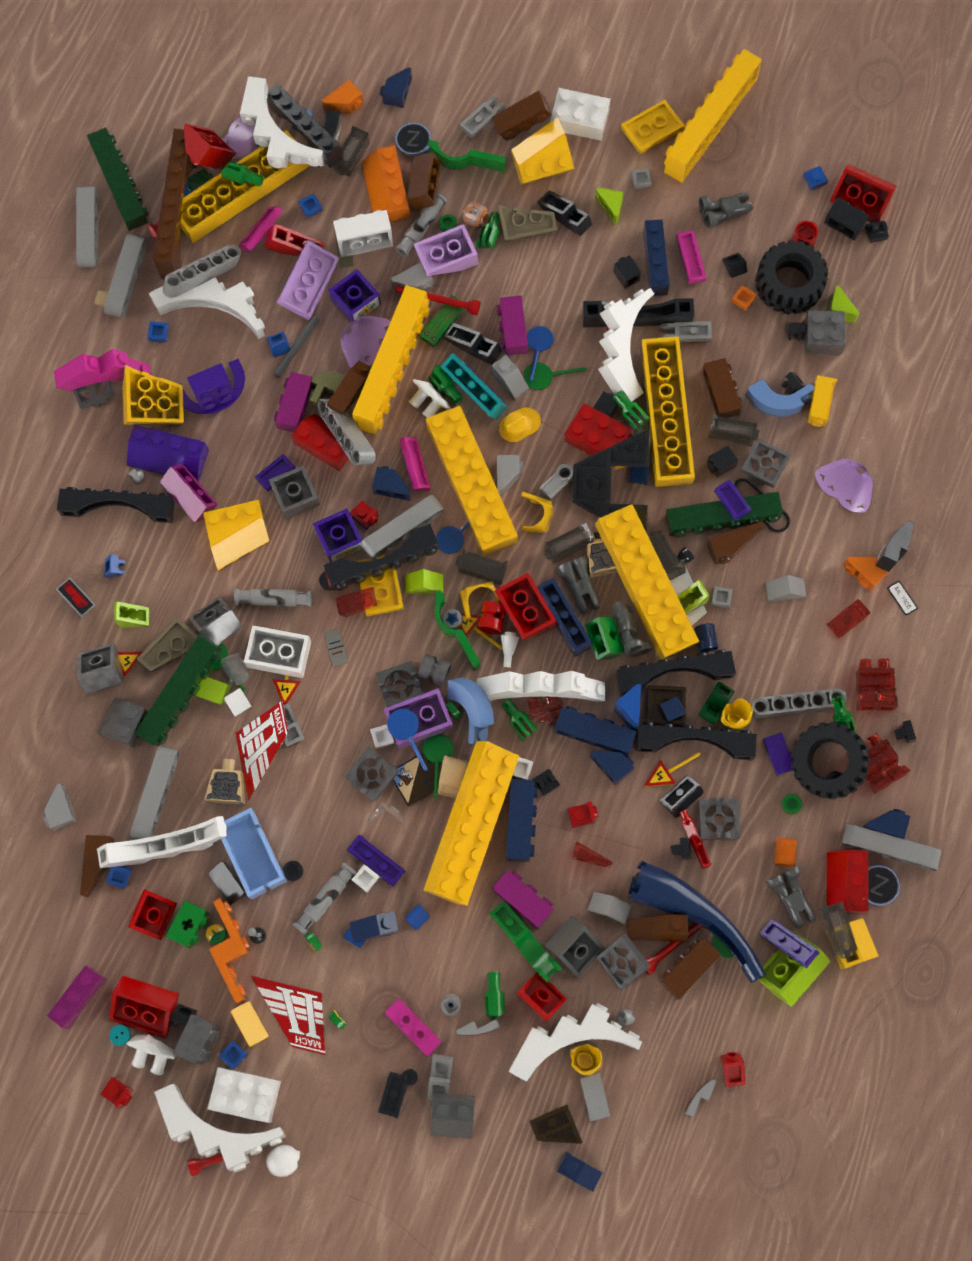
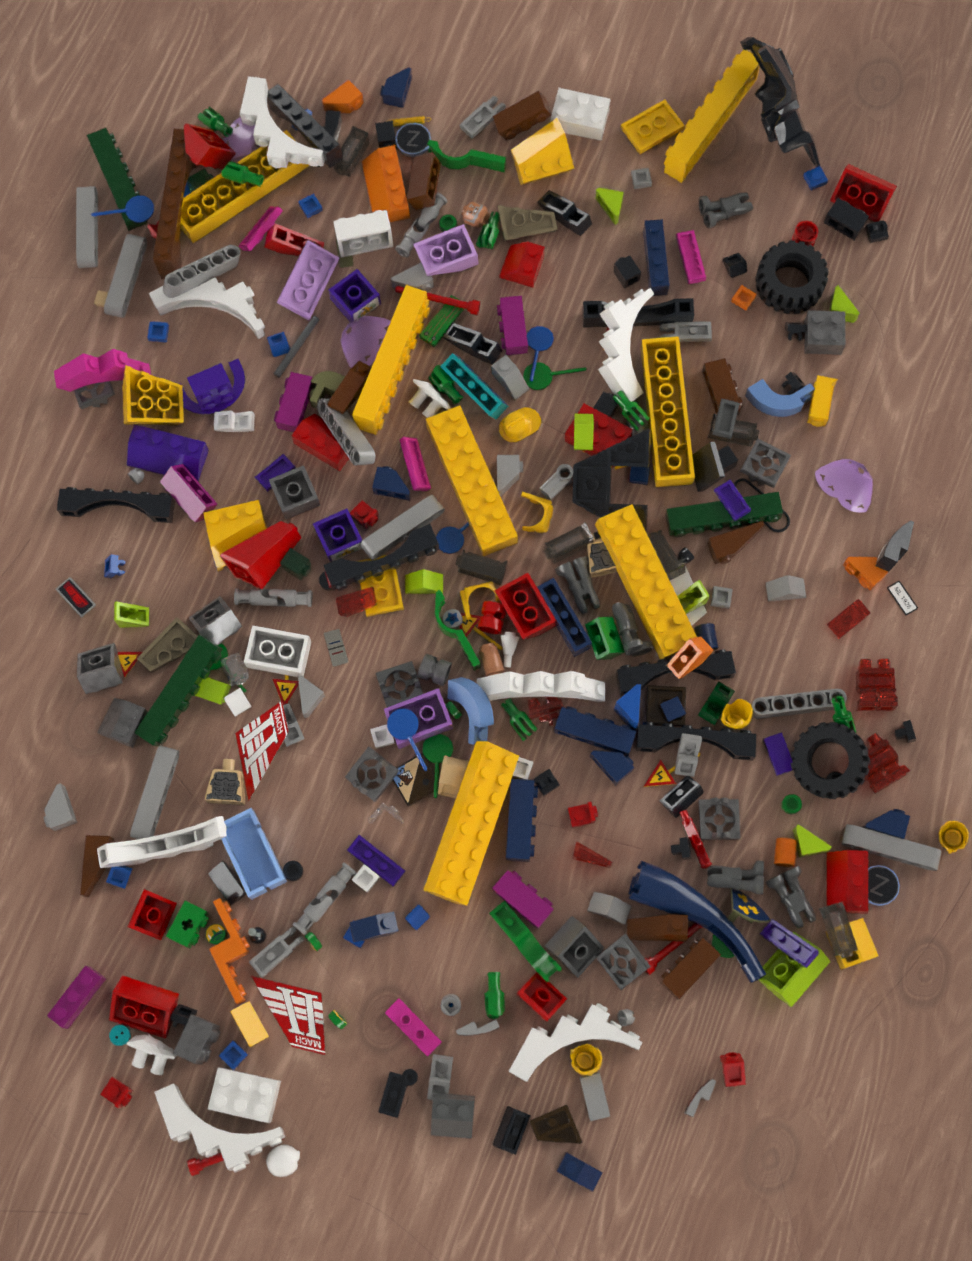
none -> blue piece [91,195,154,222]
none -> green arm [197,106,233,137]
none -> white slope [214,410,255,432]
none -> red slope [220,521,302,589]
none -> light grey hinge [249,927,304,978]
none -> clear green brick [280,548,311,580]
none -> light grey slope [298,676,325,718]
none -> black brick [375,121,397,149]
none -> yellow piece [386,116,431,127]
none -> nougat head [479,643,505,677]
none -> black slope [493,1106,531,1155]
none -> red slope [499,242,545,288]
none -> lime slope [574,414,594,450]
none -> orange slope [667,637,714,679]
none -> light grey slope [674,733,702,777]
none -> black tile [692,442,725,492]
none -> dark grey piece [707,861,764,895]
none -> dark grey tile [712,399,740,439]
none -> shield [728,888,771,923]
none -> black piece [740,37,820,167]
none -> lime slope [793,824,832,858]
none -> yellow hair [939,821,969,854]

